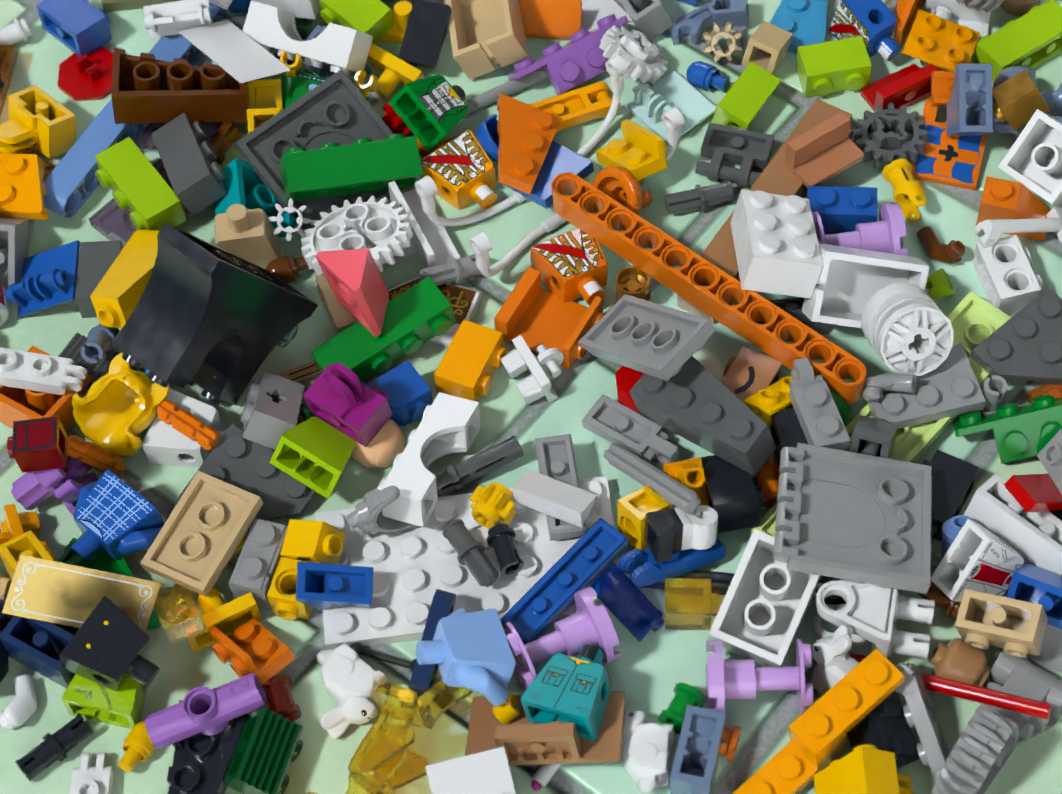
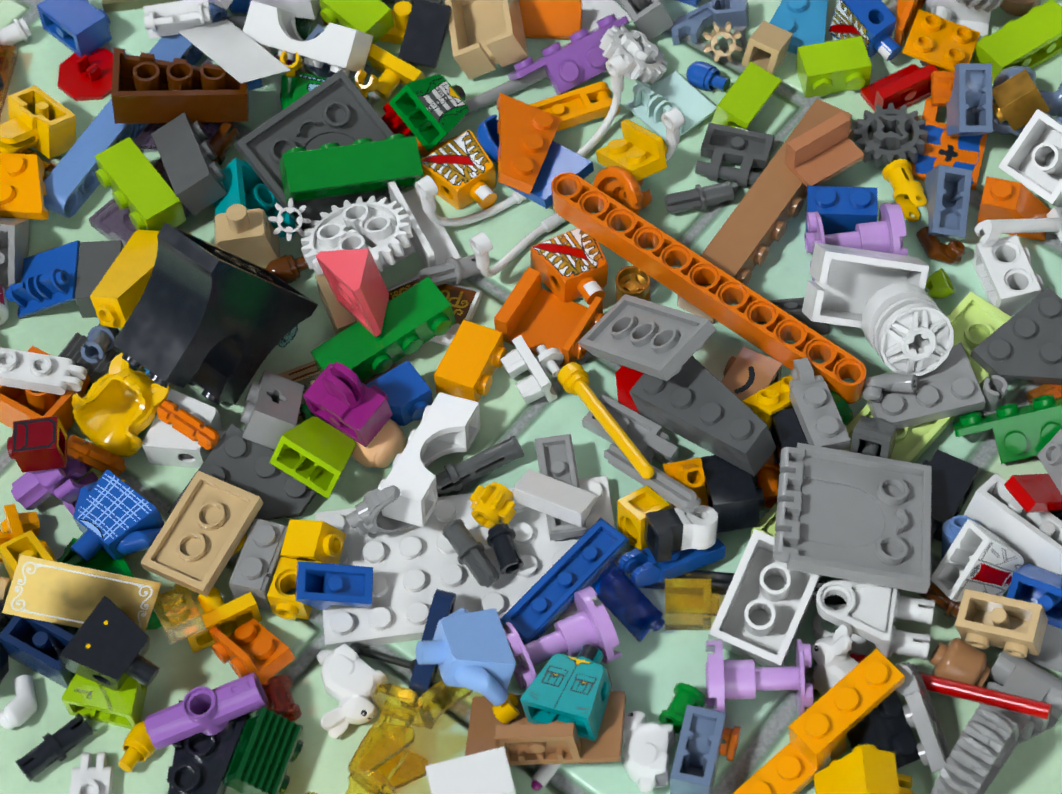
yellow brick [247,79,283,134] -> none
white brick [730,189,823,298] -> none
none -> yellow piece [557,362,655,479]
none -> sand blue arch [923,165,973,240]

